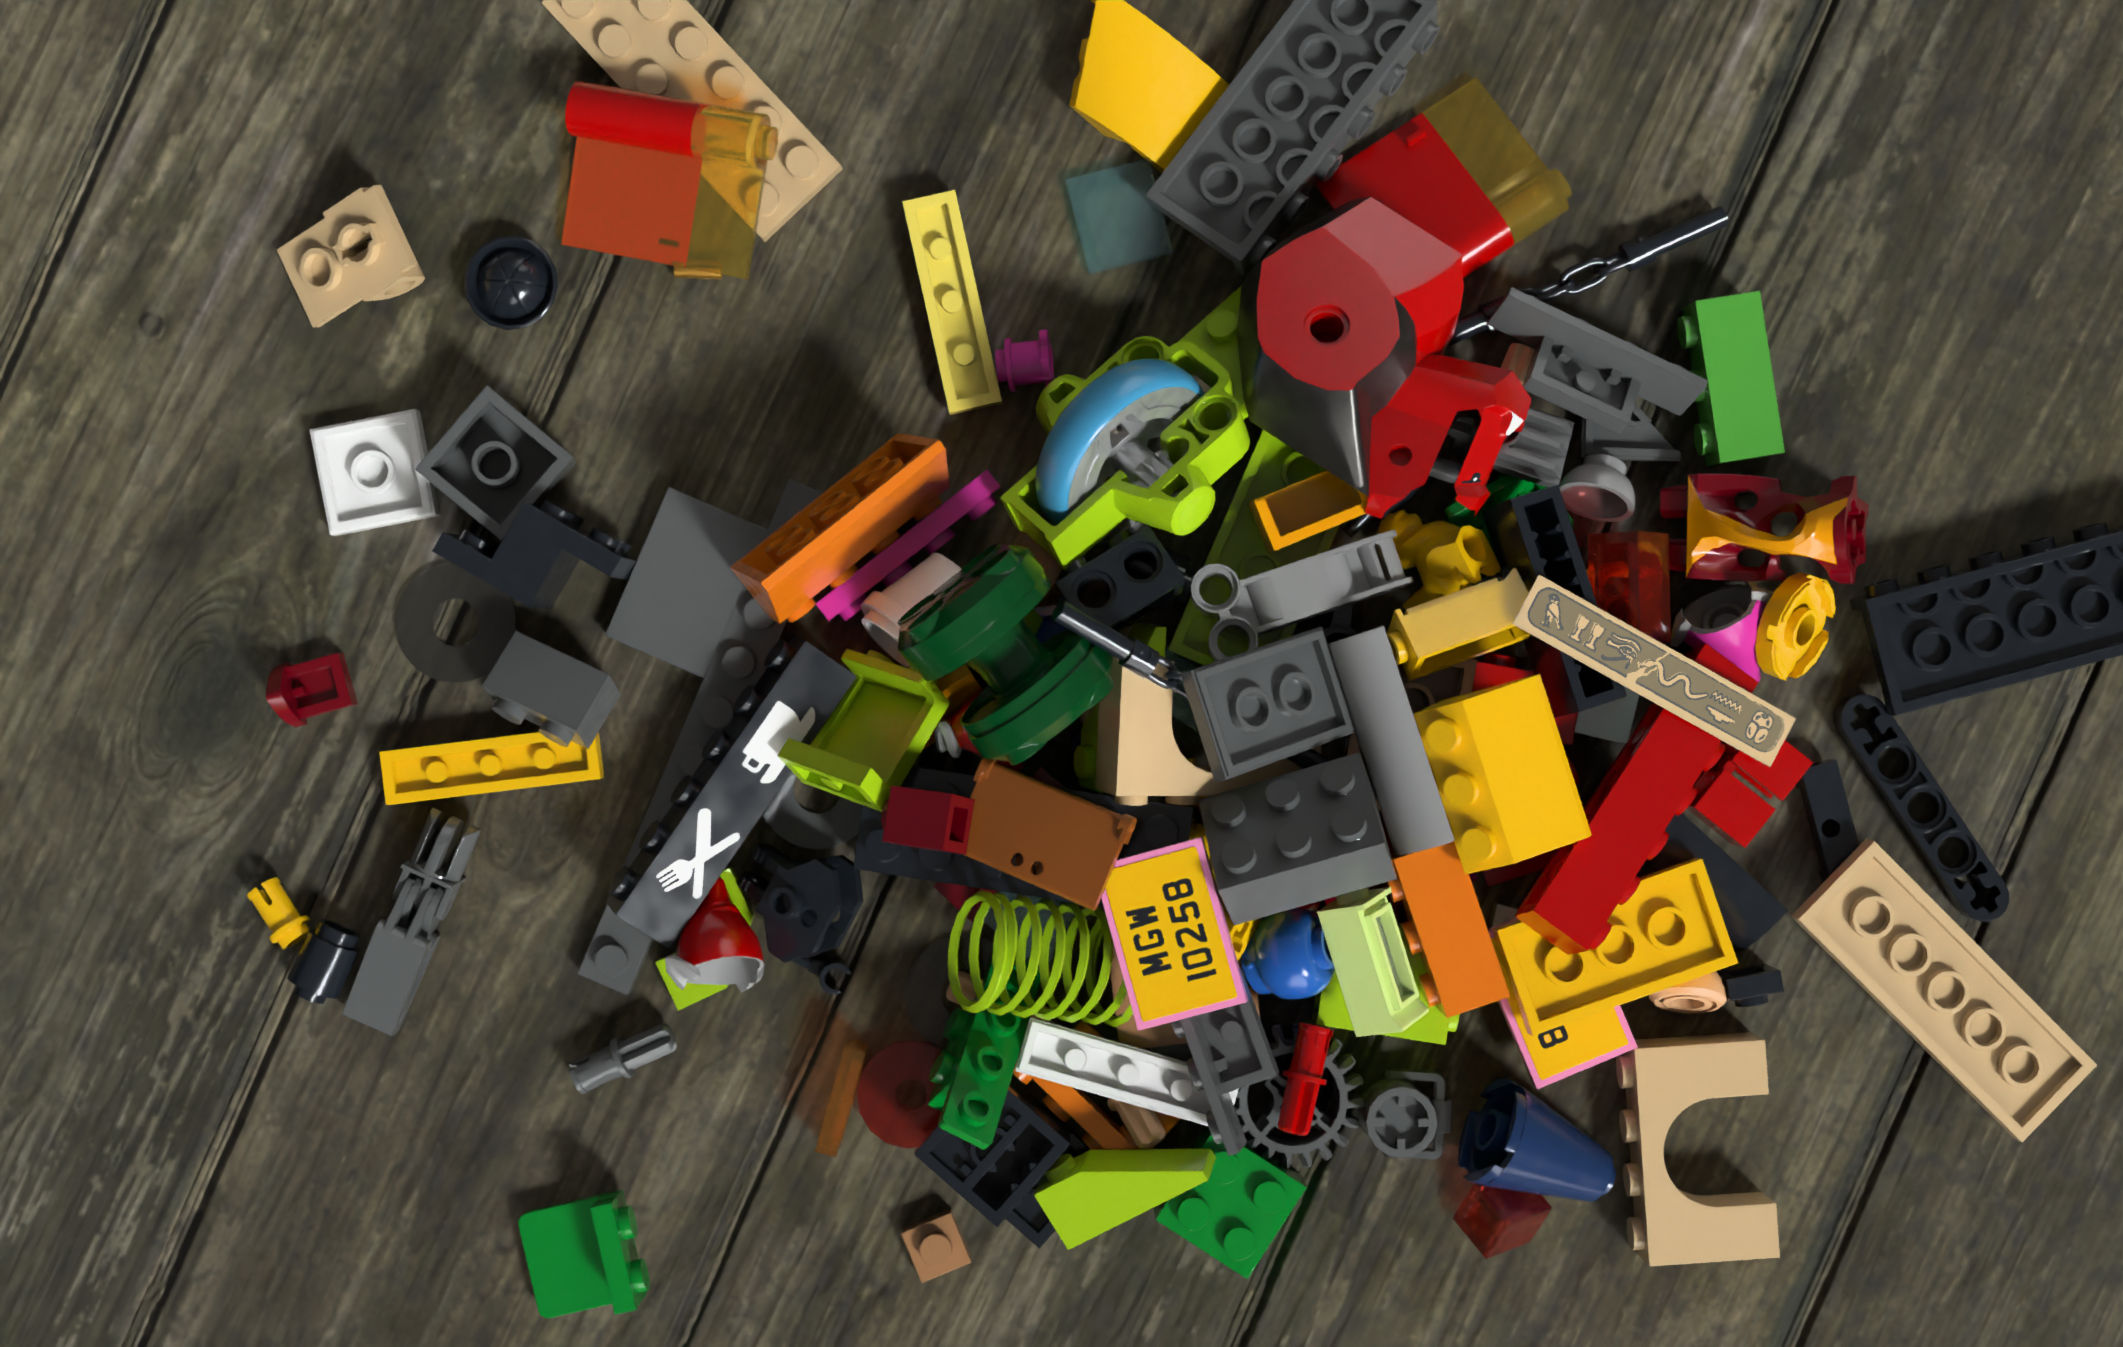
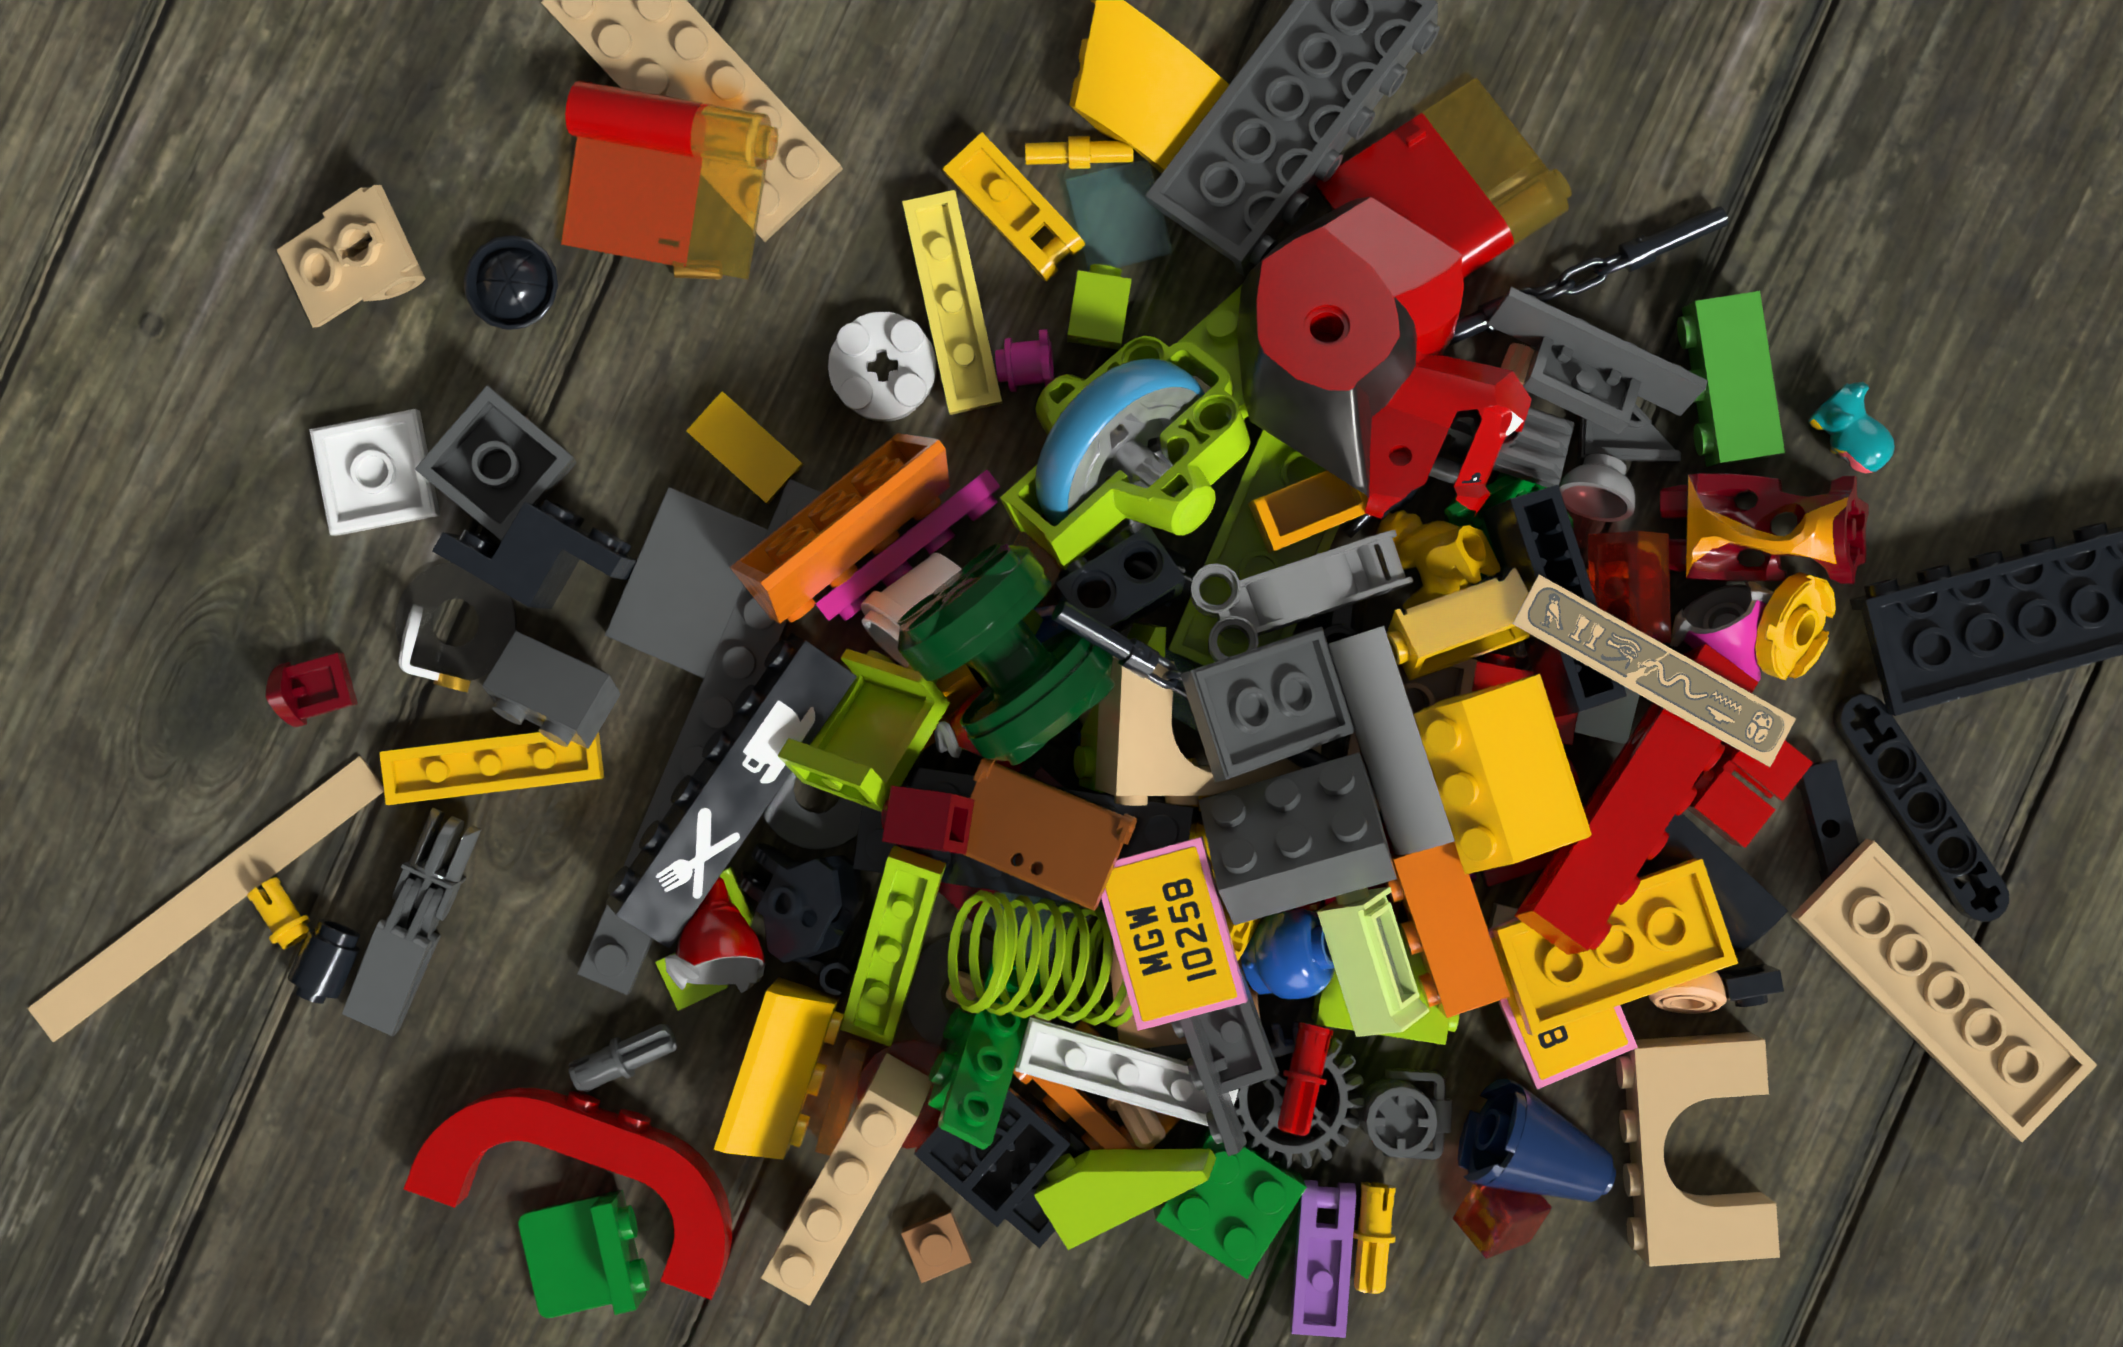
none -> tan piece [27,756,384,1042]
none -> white piece [398,604,471,693]
none -> red arch [404,1088,732,1300]
none -> yellow tile [686,391,804,504]
none -> yellow slope [714,977,844,1160]
none -> tan arch [761,1053,933,1306]
none -> white plate [828,312,937,421]
none -> lime plate [840,845,946,1047]
none -> yellow plate [943,132,1086,282]
none -> yellow bar [1025,136,1133,169]
none -> lime brick [1067,264,1132,350]
none -> medium lavender plate [1290,1180,1356,1338]
none -> yellow axle [1353,1182,1396,1294]
none -> teal animal [1808,382,1895,474]

